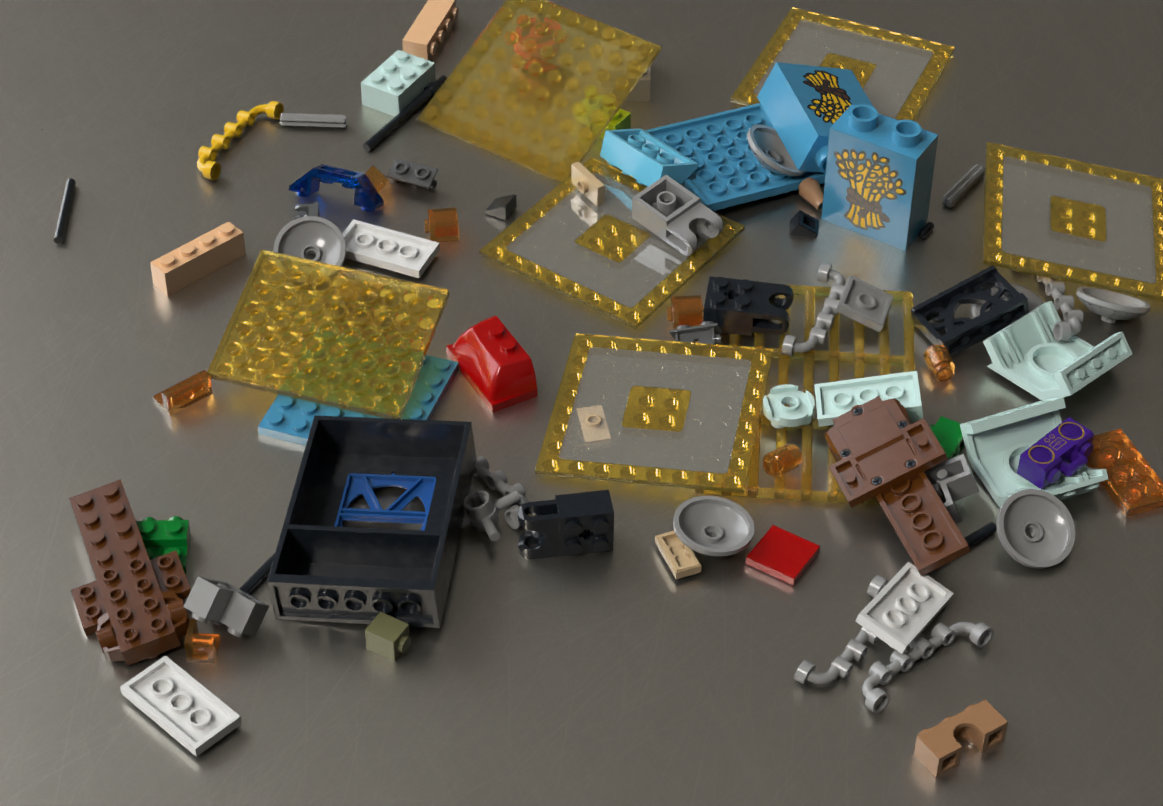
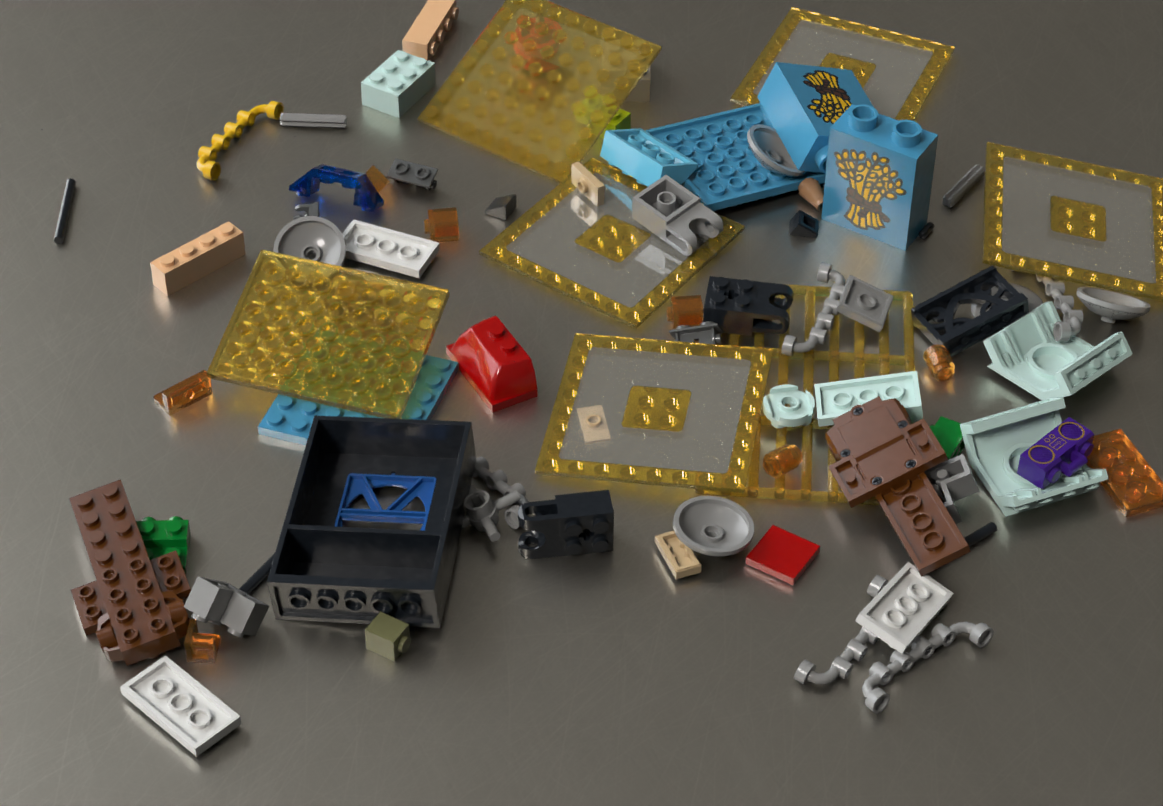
black bar [363,75,448,152] -> none
medium nougat arch [914,699,1008,778] -> none
light grey dish [996,489,1075,569] -> none

